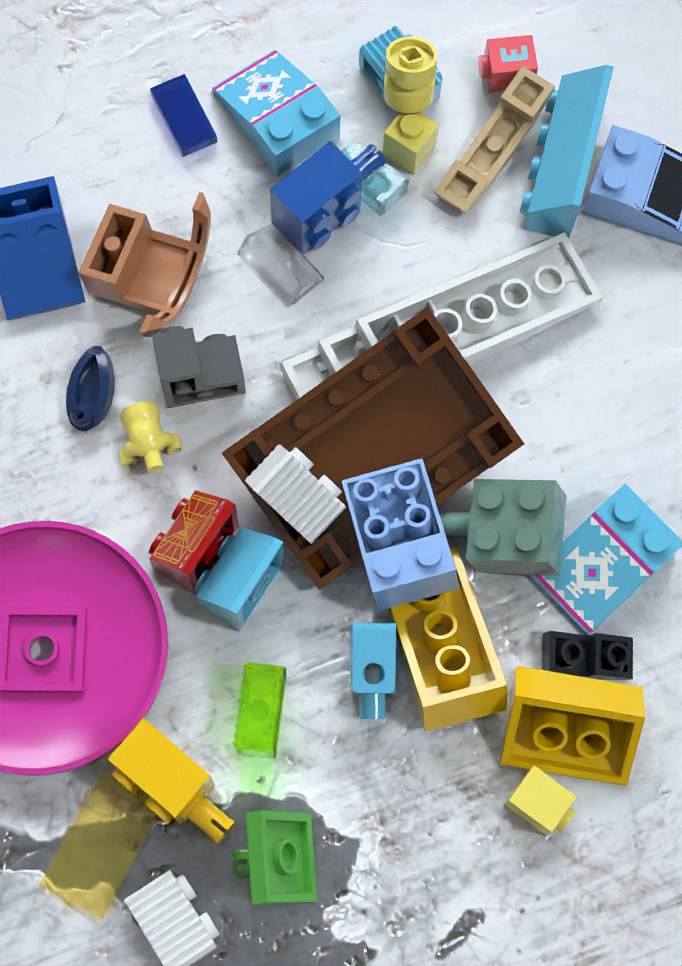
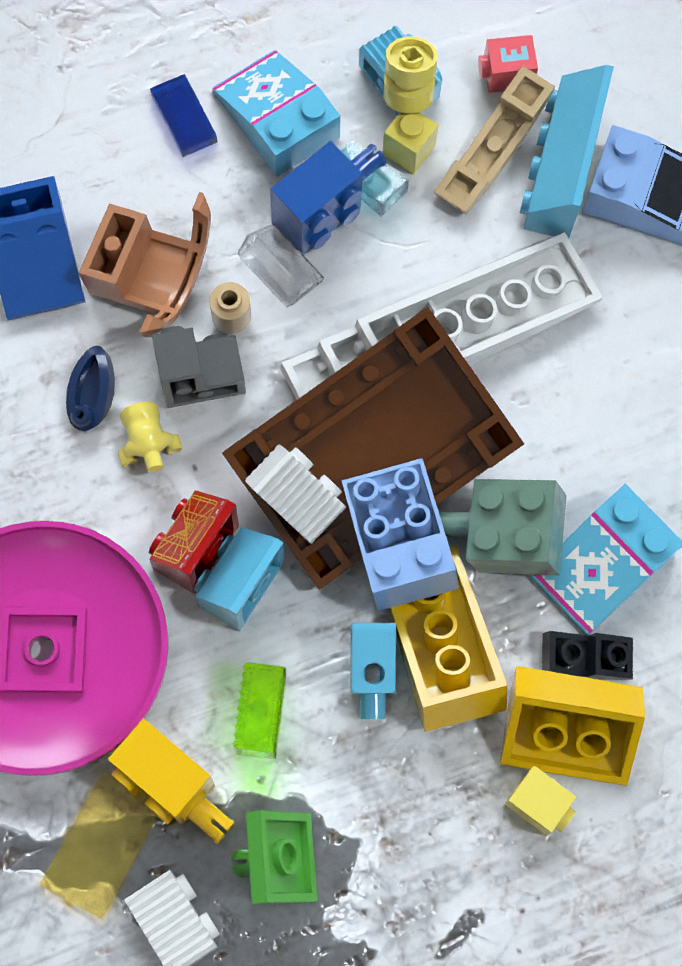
none -> tan brick [209,282,251,334]

